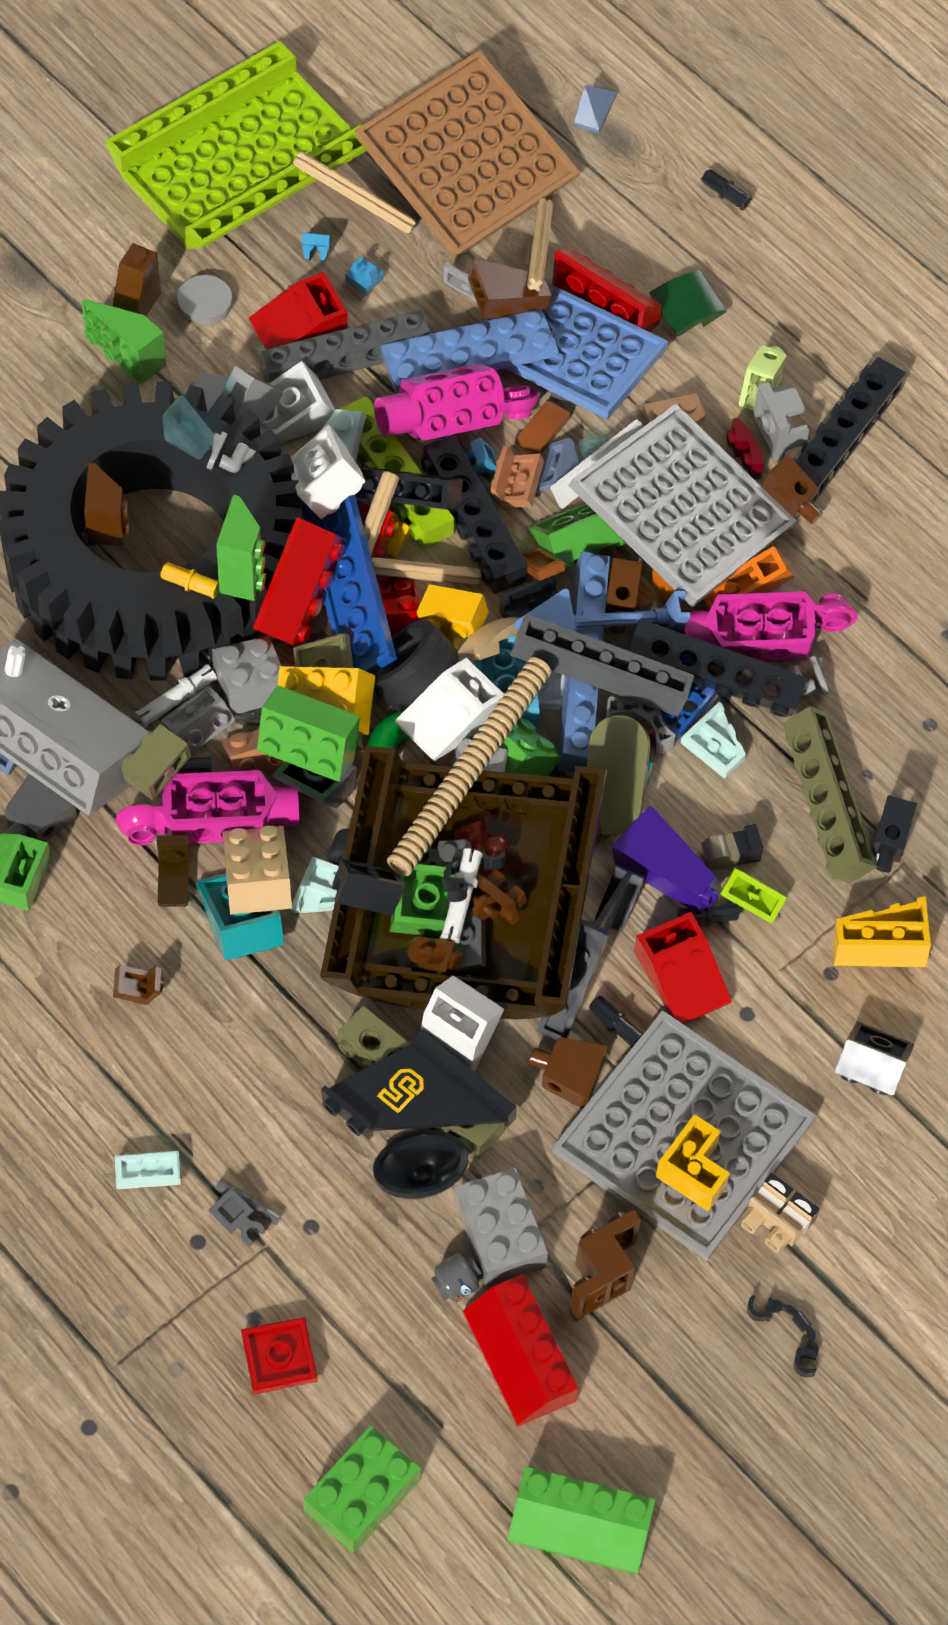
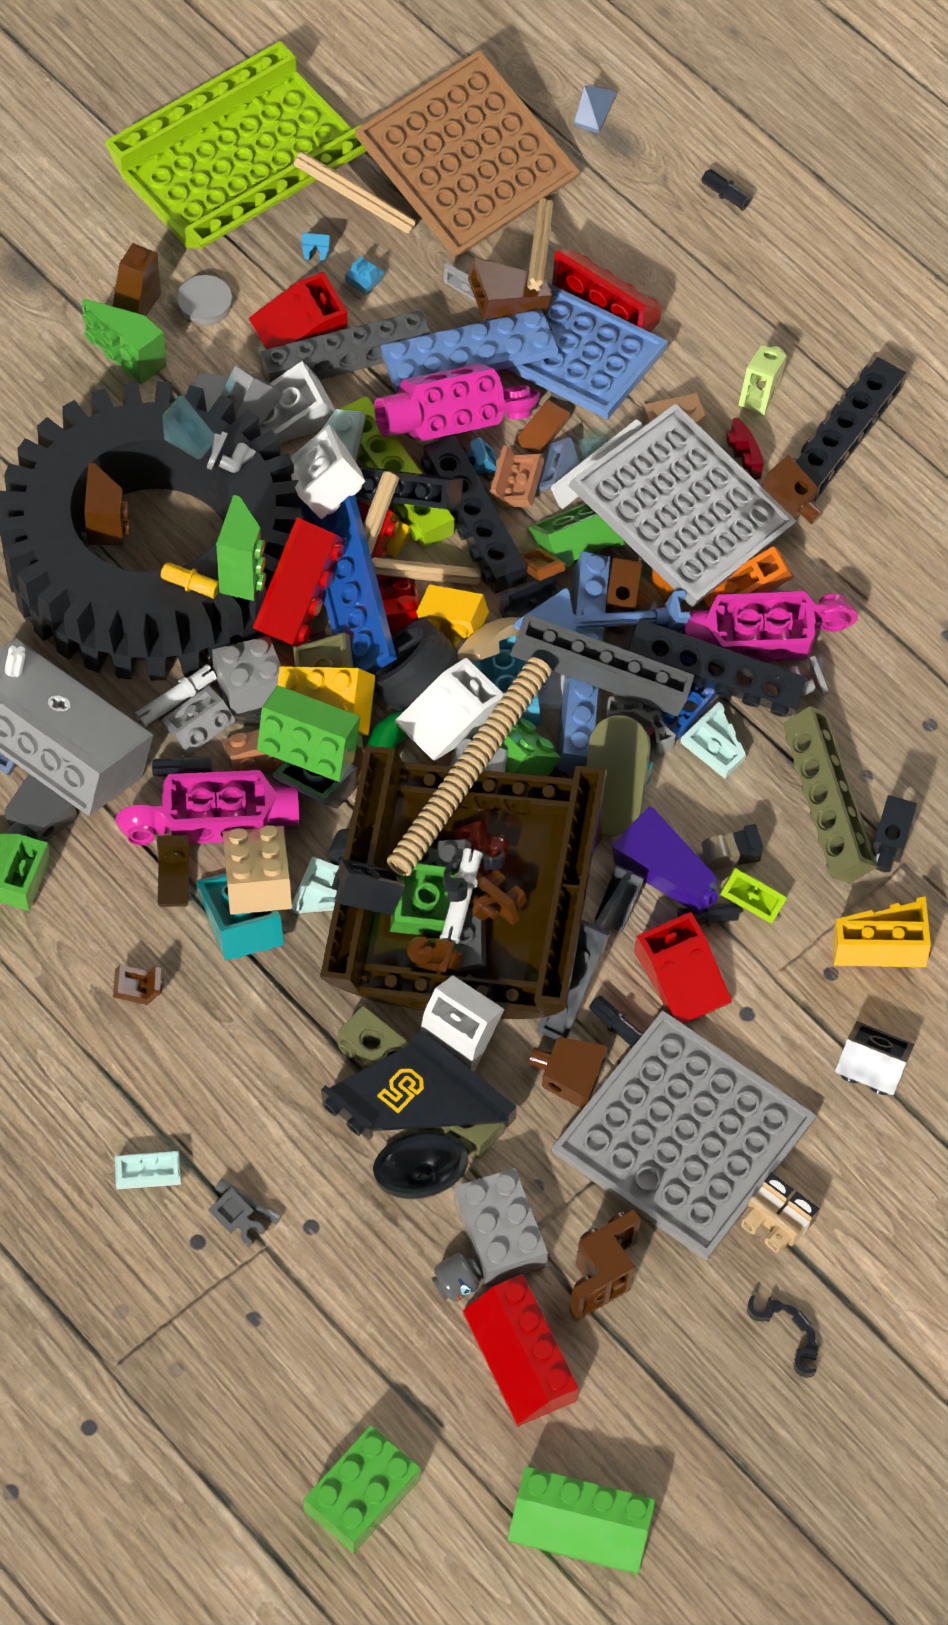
olive brick [121,724,191,800] -> none
red plate [241,1317,318,1395] -> none
dark green slope [649,270,727,337] -> none
yellow brick [656,1114,730,1212] -> none
light grey panel [752,382,809,462] -> none

